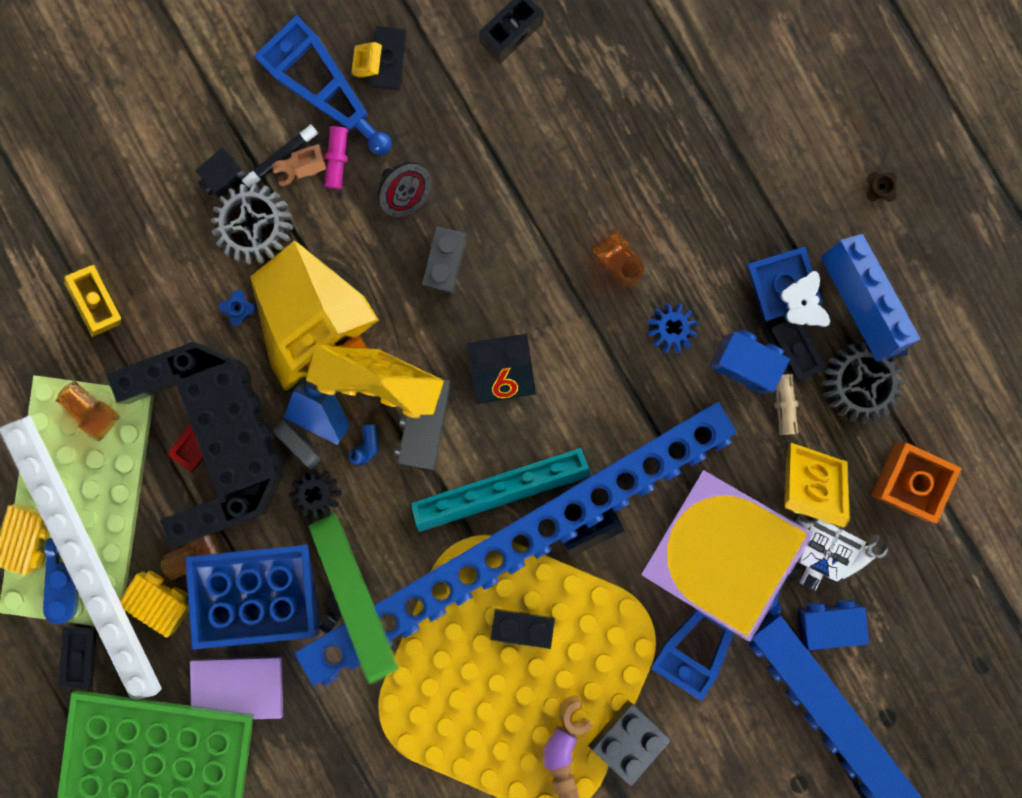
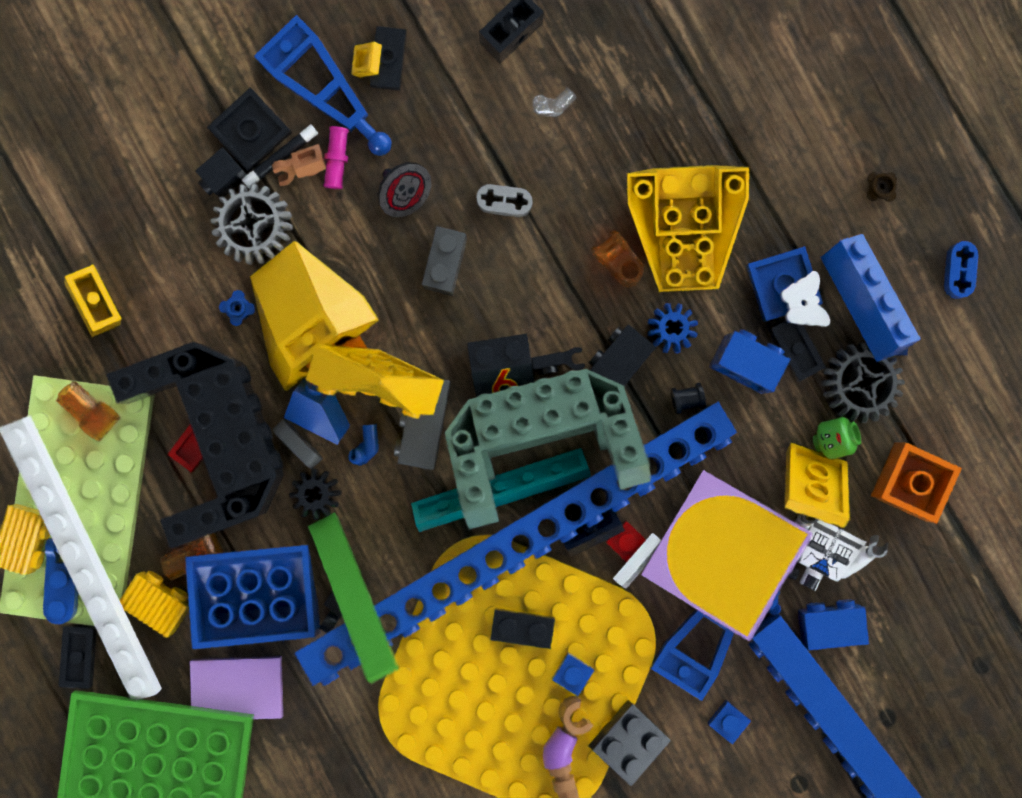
tan pin [774,374,799,435] -> none
none -> black tile [207,87,292,172]
none -> sand green wedge [445,369,651,529]
none -> light grey beam [476,184,533,217]
none -> black plate [531,347,585,375]
none -> clear arm [532,88,577,117]
none -> blue plate [552,652,594,696]
none -> black brick [588,324,656,386]
none -> red plate [605,520,646,563]
none -> white tile [613,533,661,589]
none -> yellow wedge [627,165,749,292]
none -> black bush [670,382,706,414]
none -> blue plate [707,700,751,745]
none -> bright green head [813,417,861,459]
none -> blue beam [944,241,978,299]

